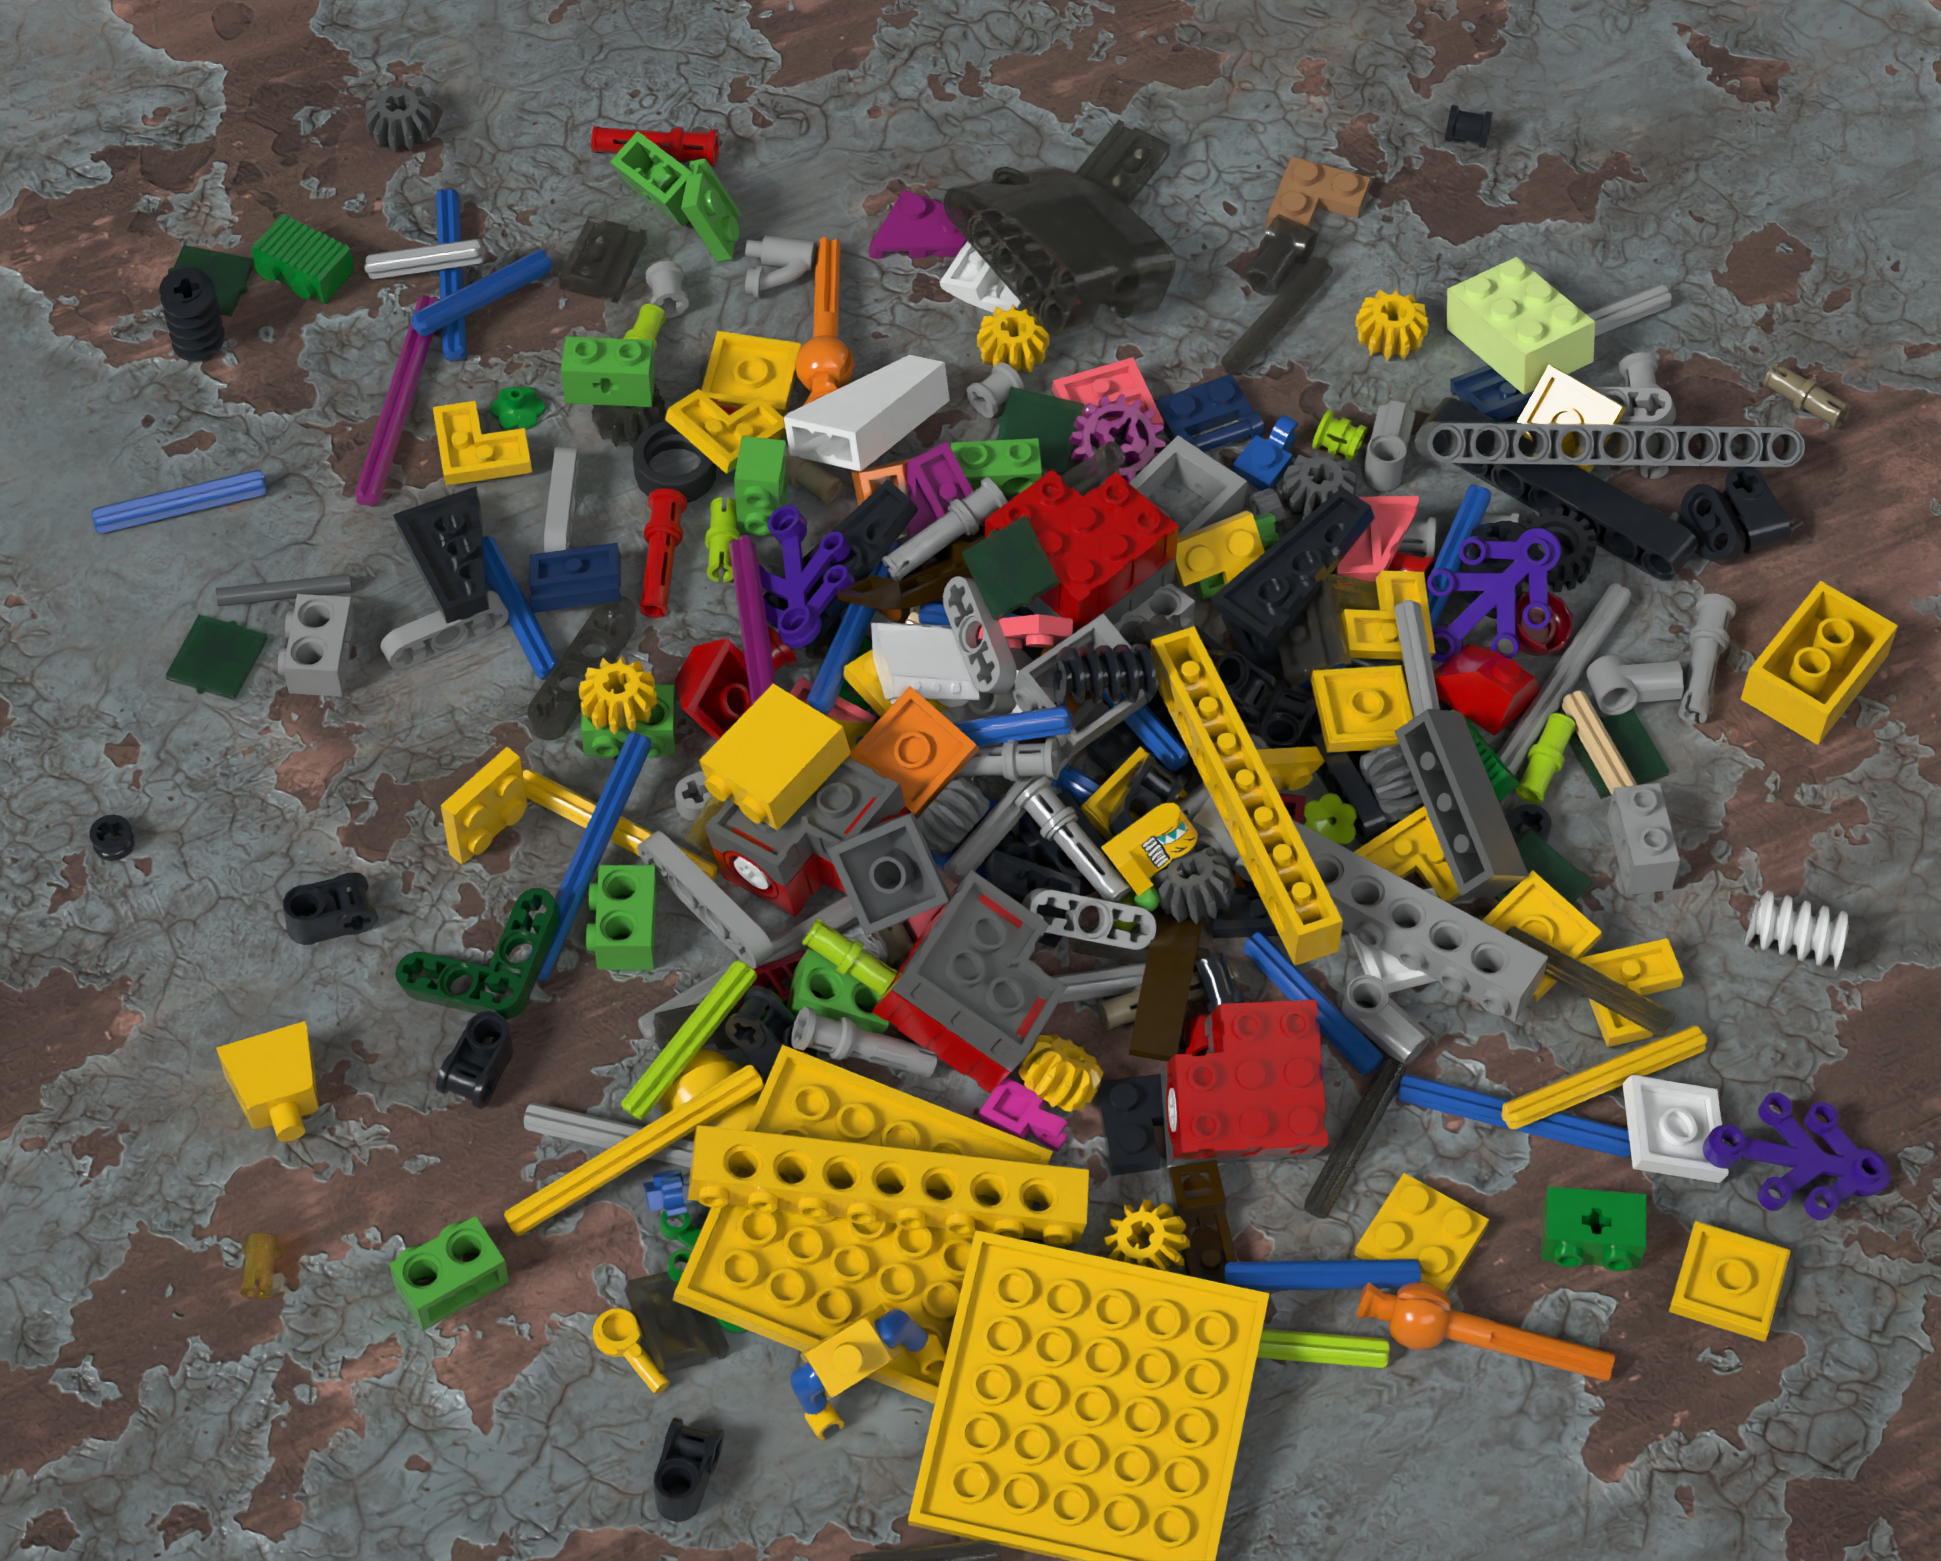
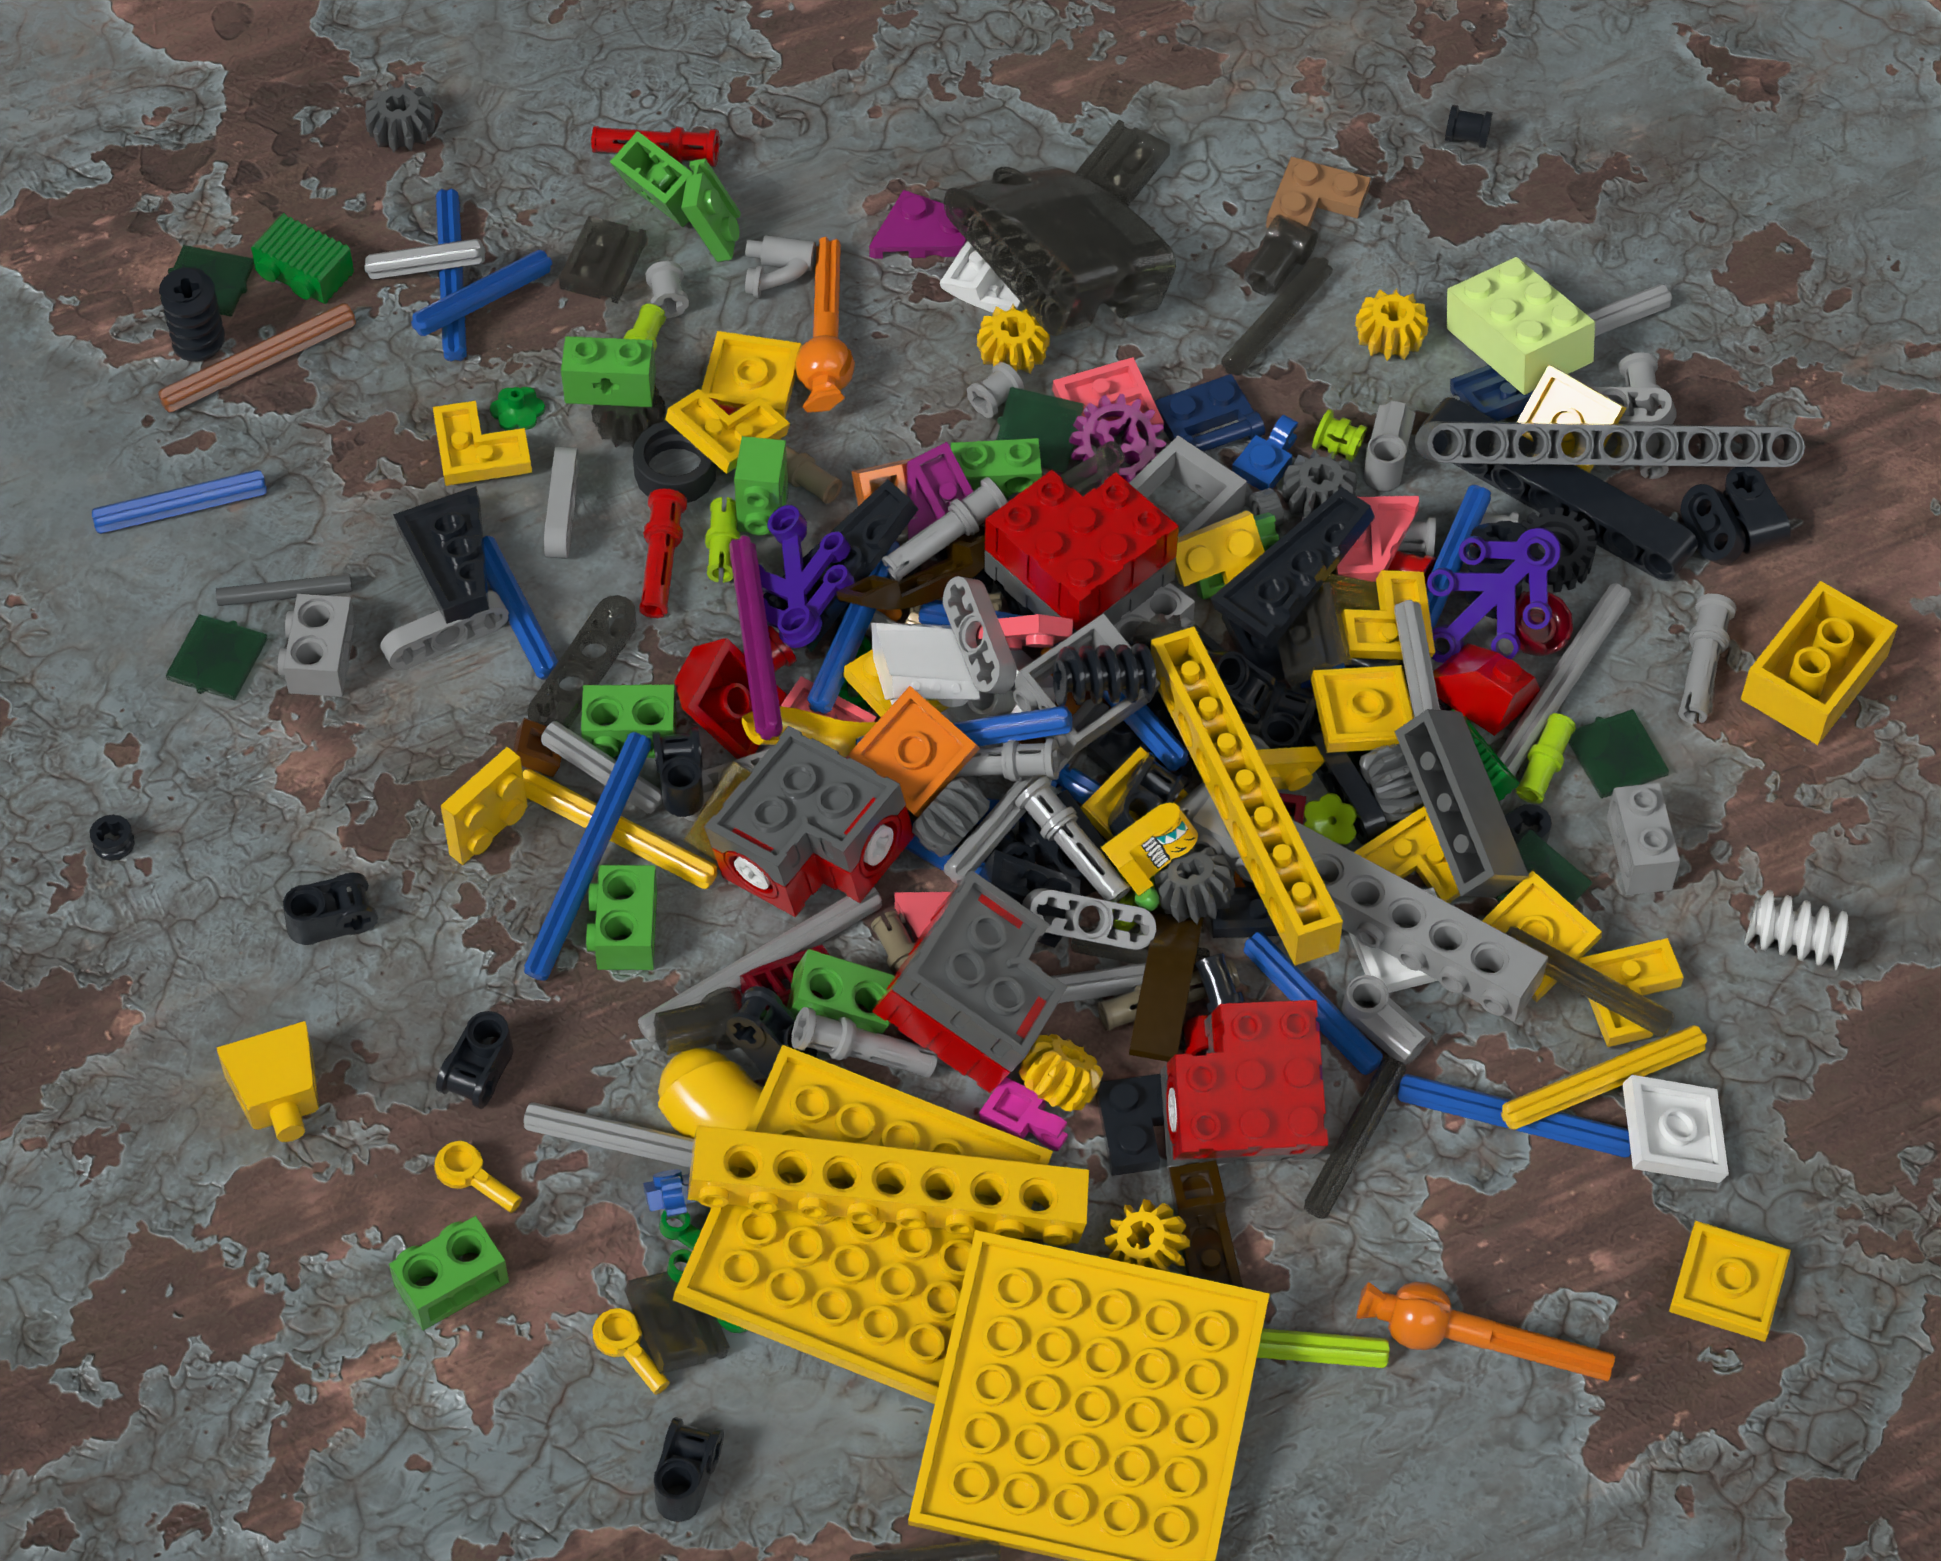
clear yellow pin [240,1233,281,1300] -> none
magenta axle [355,295,439,507] -> none
dark green beam [395,888,561,1020] -> none
yellow axle [504,1065,764,1236] -> none
dark blue plate [529,543,621,613] -> none
yellow gear [579,655,657,736] -> none
lime axle [621,960,757,1120] -> none
light grey beam [637,831,774,968] -> none
yellow brick [699,684,851,831] -> none
white slope [784,355,950,471] -> none
torso [791,1304,946,1441] -> none
lime pin [802,918,898,997] -> none
dark grey slope [827,812,951,936] -> none
clear green piece [962,515,1061,621] -> none
blue axle [1224,1259,1421,1290] -> none
yellow plate [1354,1173,1489,1293] -> none
green brick [1541,1186,1646,1272] -> none
tan axle [1562,690,1637,795] -> none
light grey piece [1587,655,1684,716] -> none
dark purple plant [1702,1092,1890,1220] -> none
dark tan pin [1763,362,1851,428] -> none
none -> dark orange axle [158,303,356,413]
none -> yellow plate [434,1141,522,1213]
none -> reddish brown plate [513,718,562,777]
none -> light grey axle [541,721,662,814]
none -> black piece [652,727,704,817]

